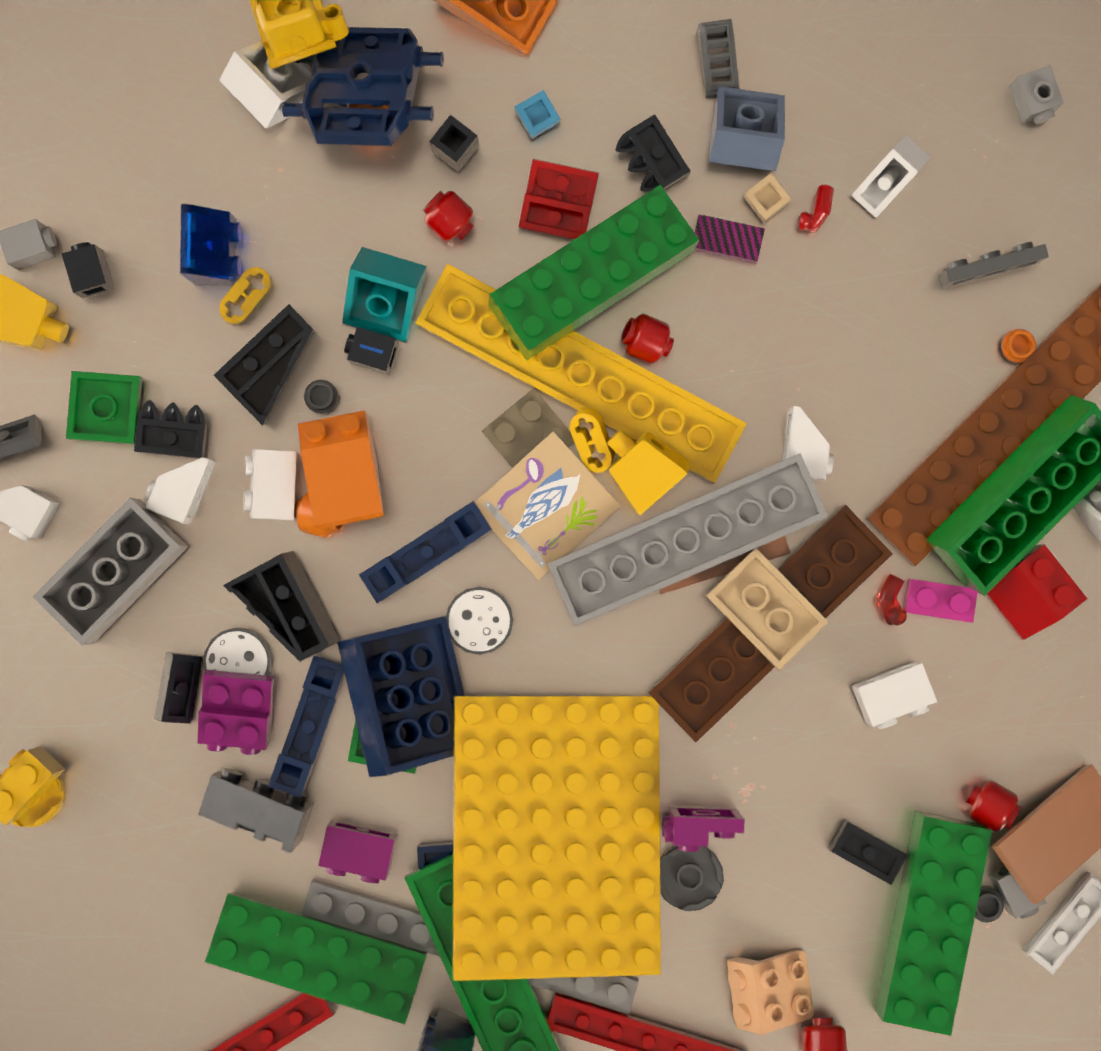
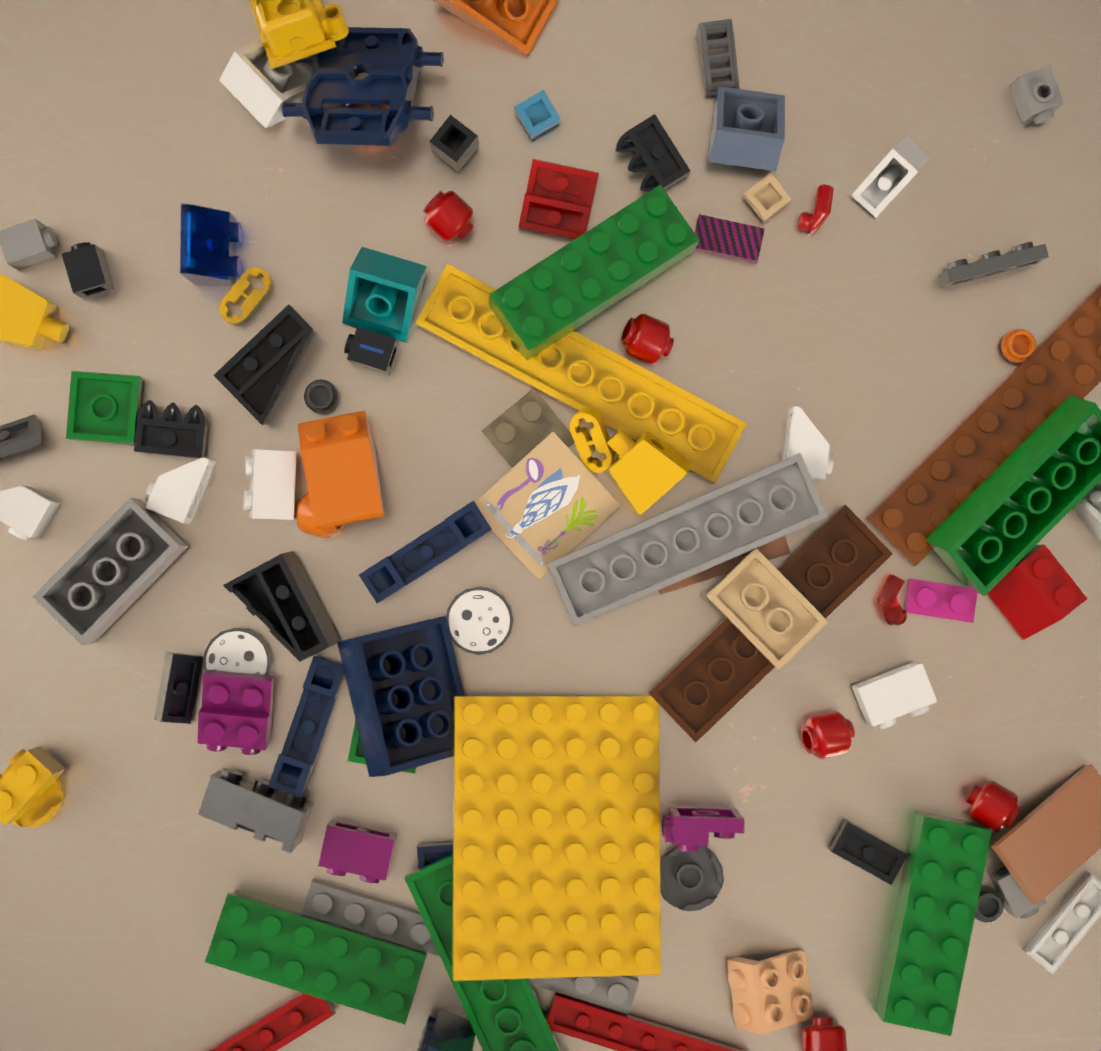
none -> red head [801,711,855,759]

